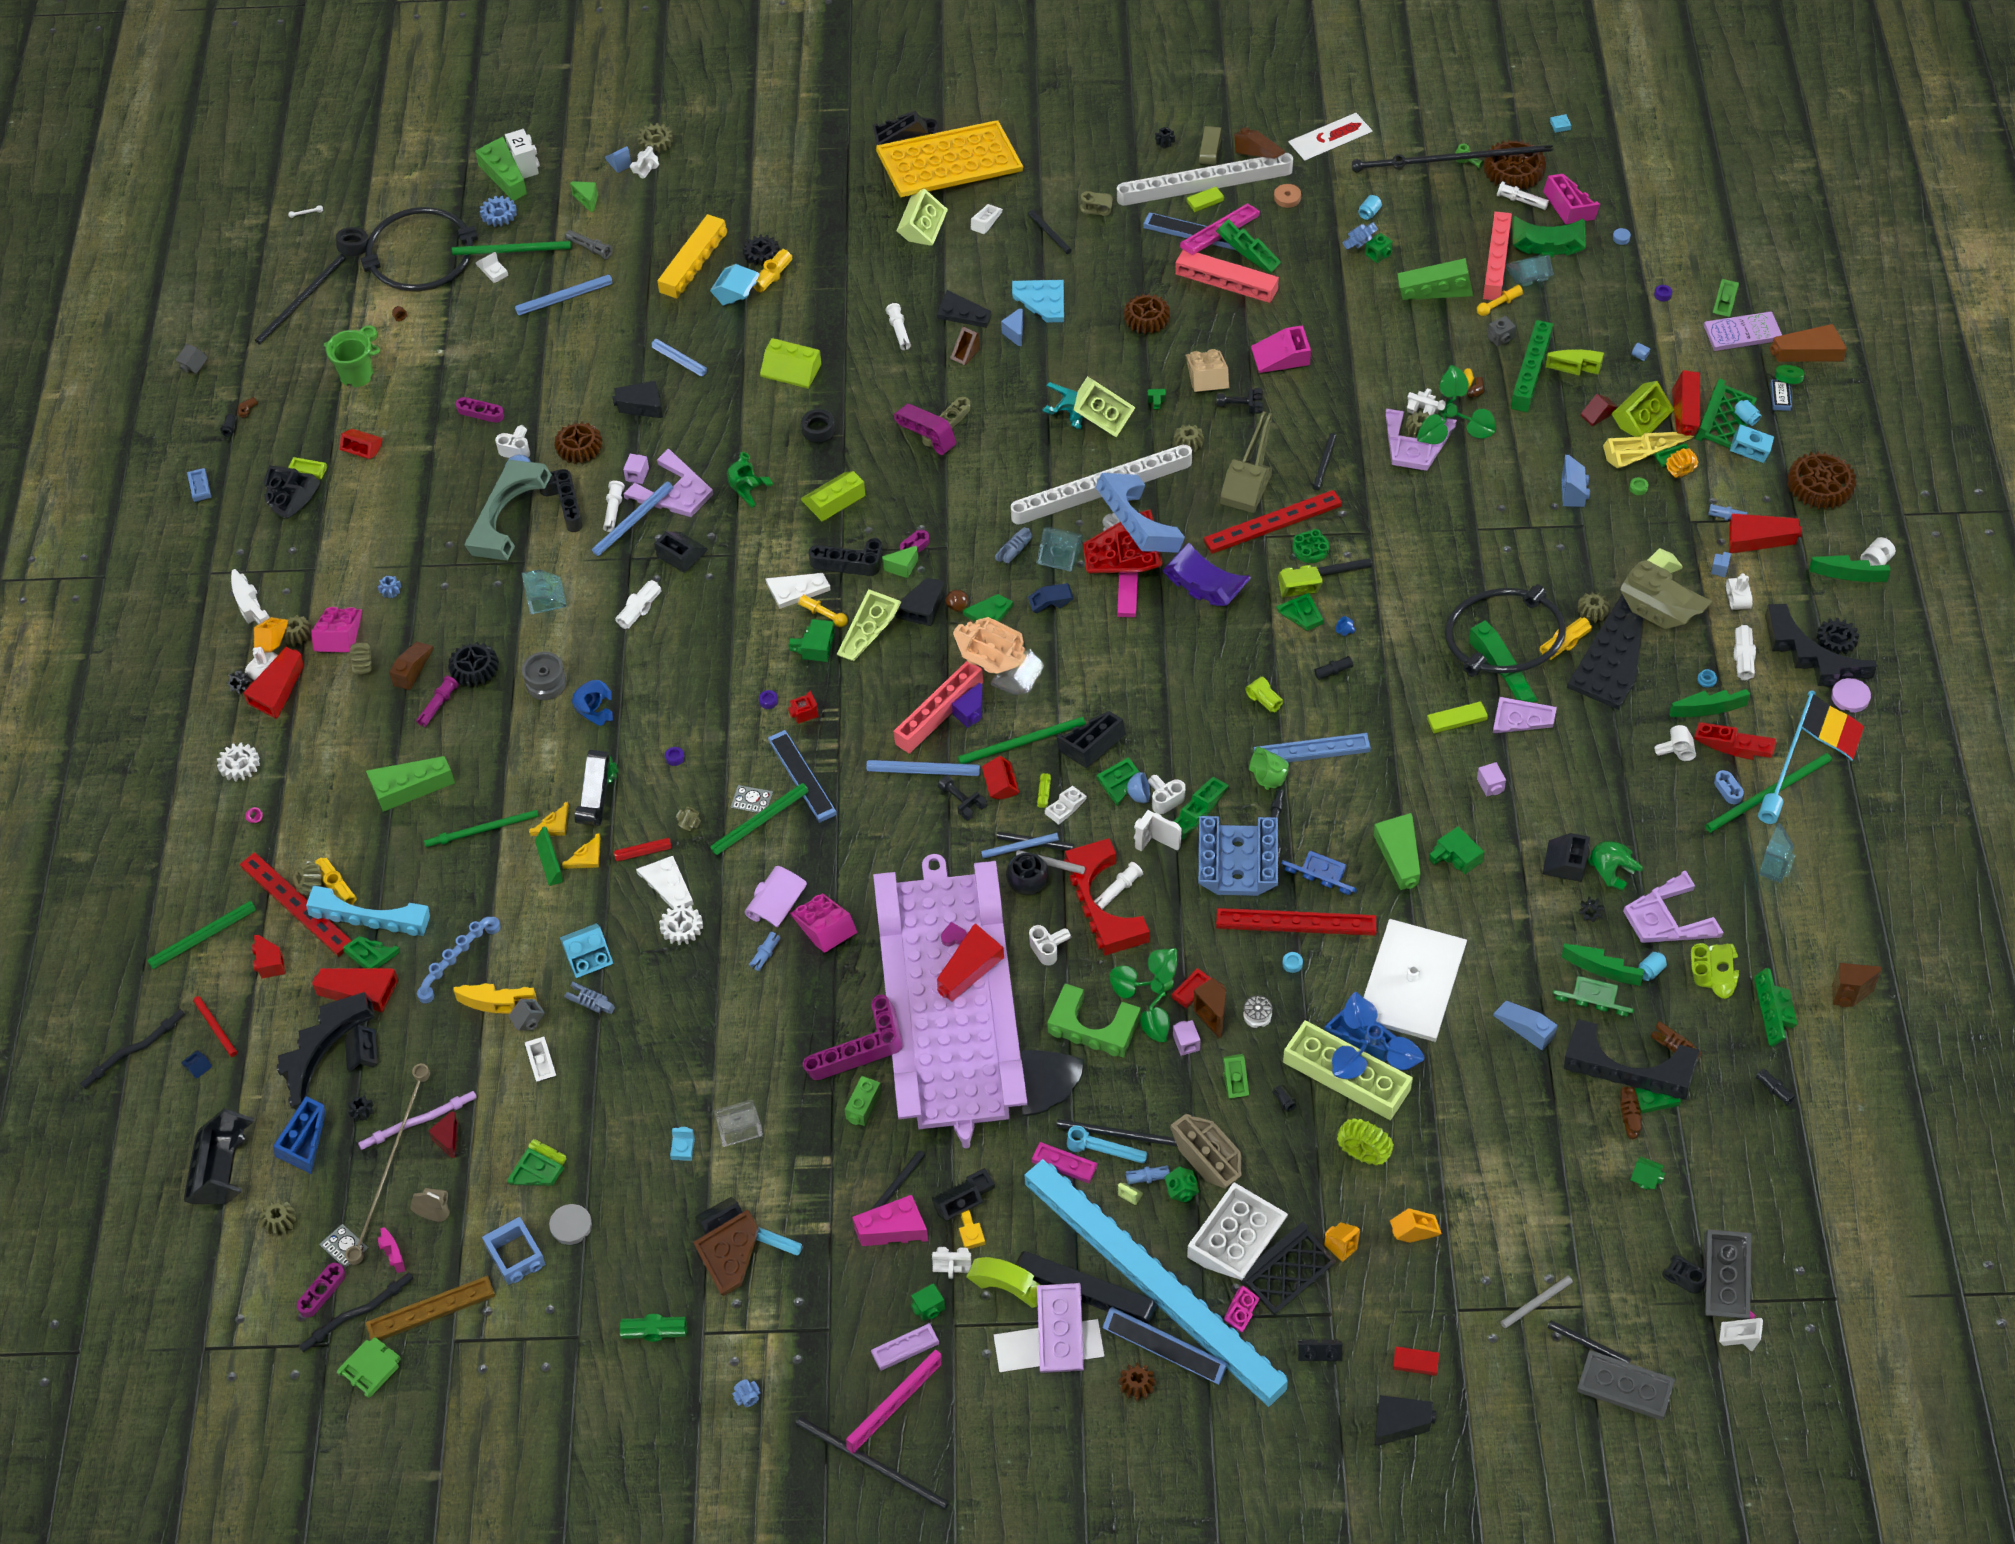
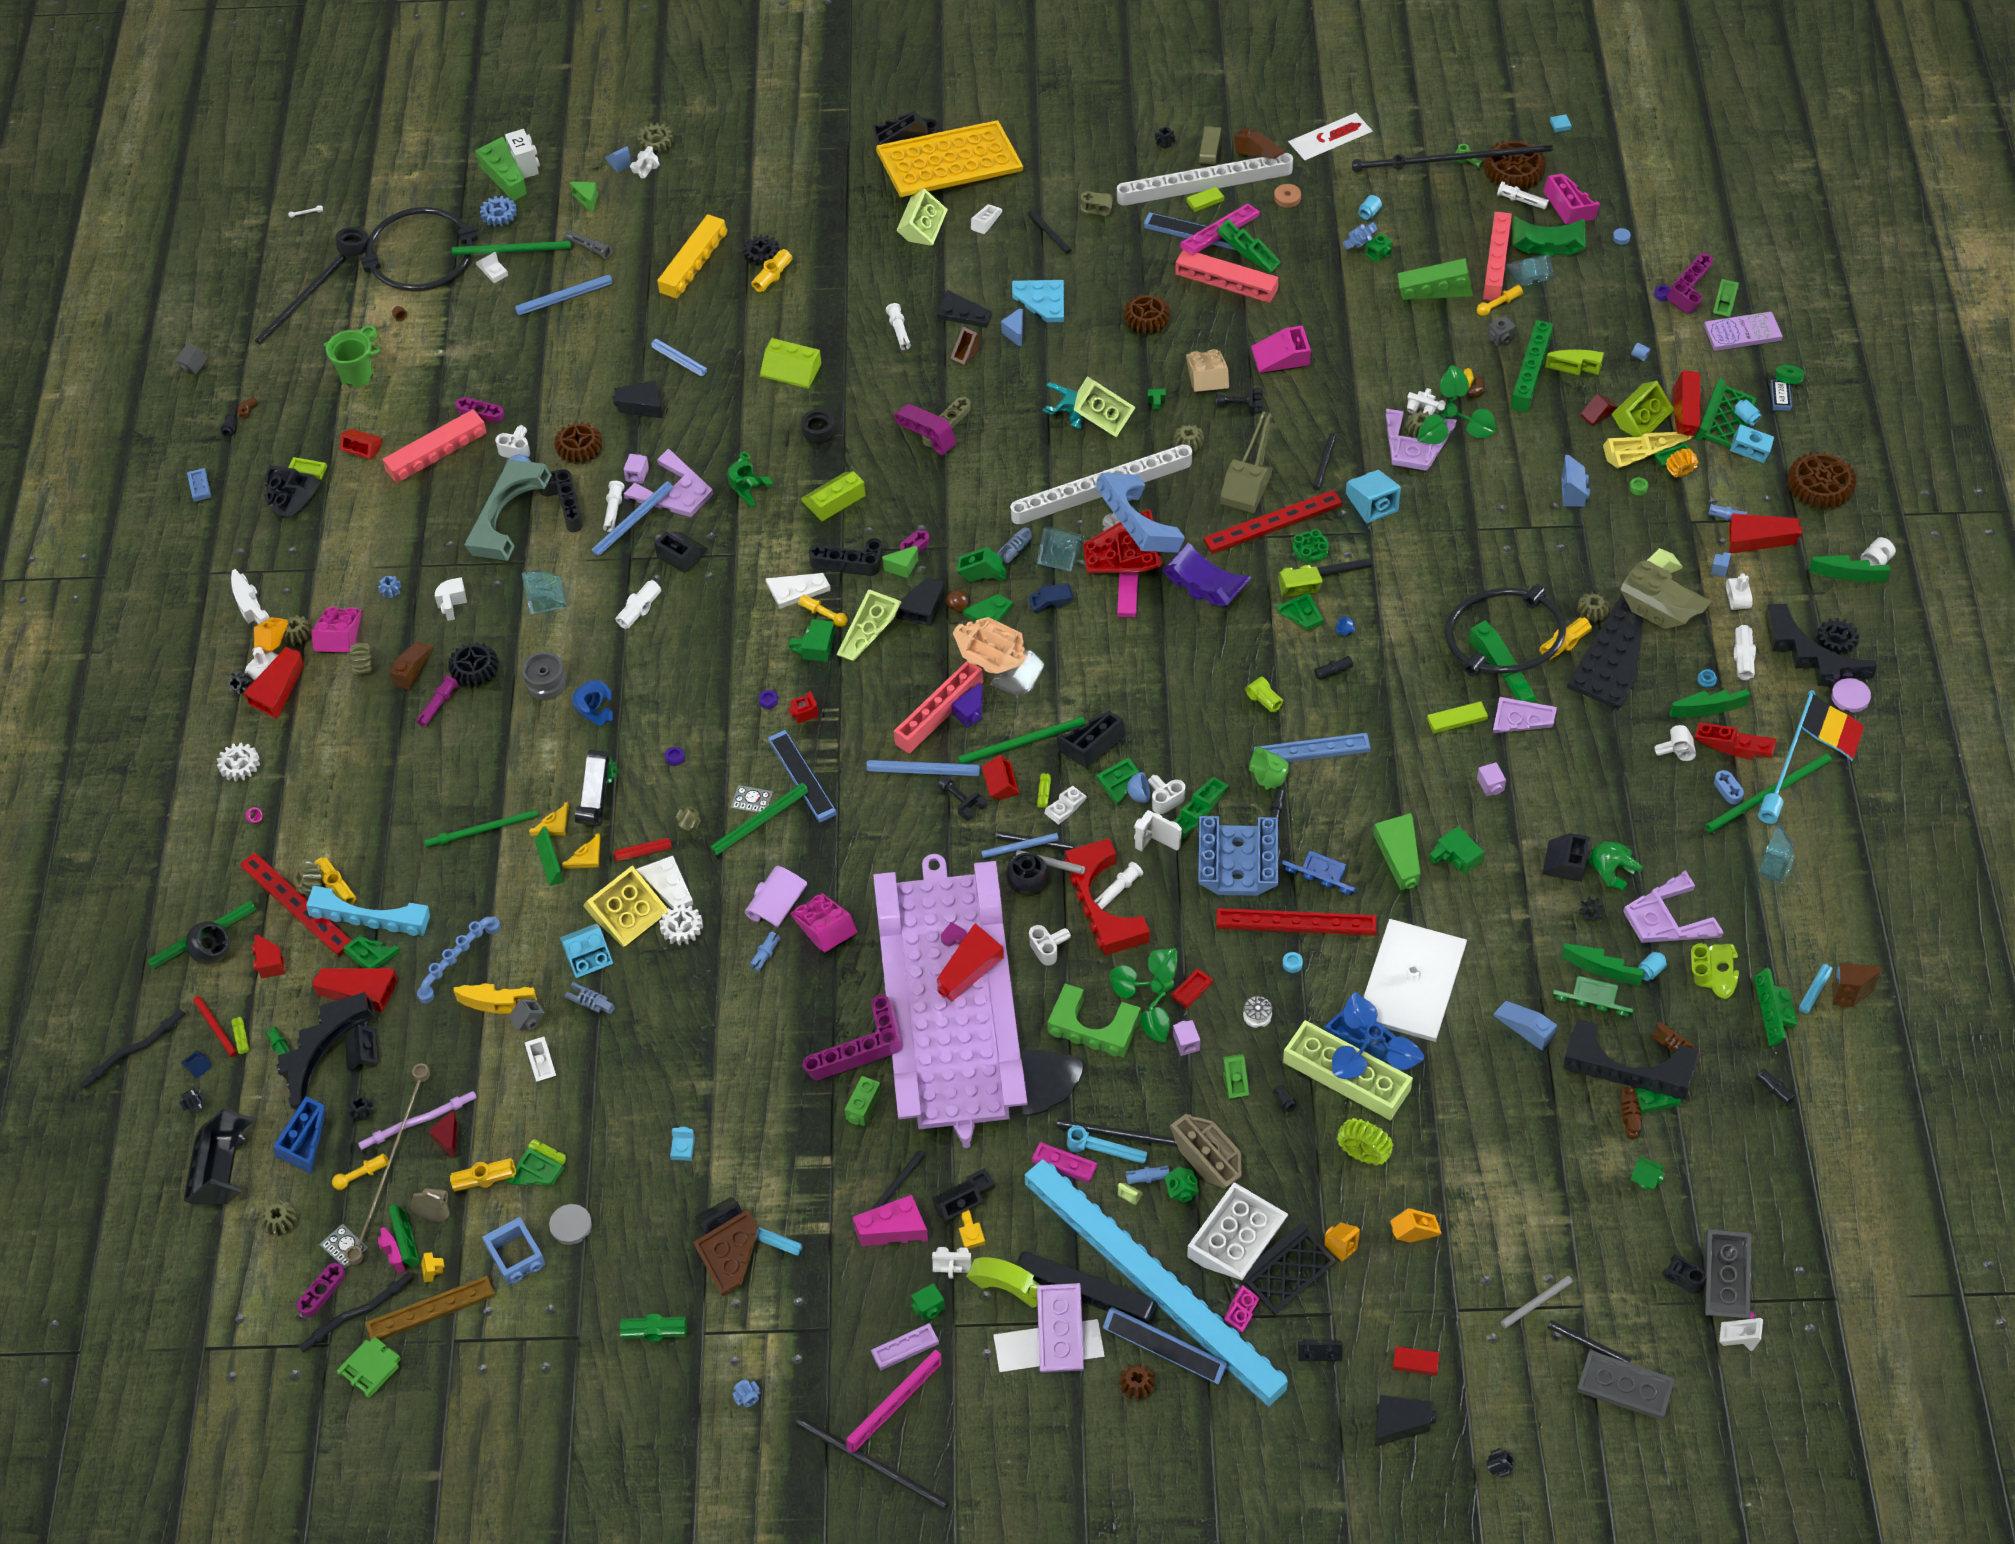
bright green wedge [366,756,455,812] -> none
medium azure slope [710,264,760,305] -> none
clear slope [713,1099,763,1147] -> none
reddish brown slope [1193,978,1226,1039] -> none
dark orange slope [1770,324,1847,362] -> none
none -> black gear [179,1088,206,1113]
none -> black wheel [185,921,230,964]
none -> lime axle [231,1017,249,1054]
none -> green axle [265,1026,291,1055]
none -> yellow pin [332,1153,389,1190]
none -> coral brick [382,409,487,483]
none -> green tile [389,1204,420,1268]
none -> yellow tile [421,1252,444,1282]
none -> white brick [435,577,467,621]
none -> yellow piece [450,1158,516,1192]
none -> light yellow slope [583,866,667,947]
none -> green hinge [957,547,1007,583]
none -> medium azure slope [1346,470,1401,523]
none -> black gear [1487,1448,1515,1478]
none -> magenta beam [1667,253,1713,314]
none -> medium azure axle [1799,964,1833,1014]

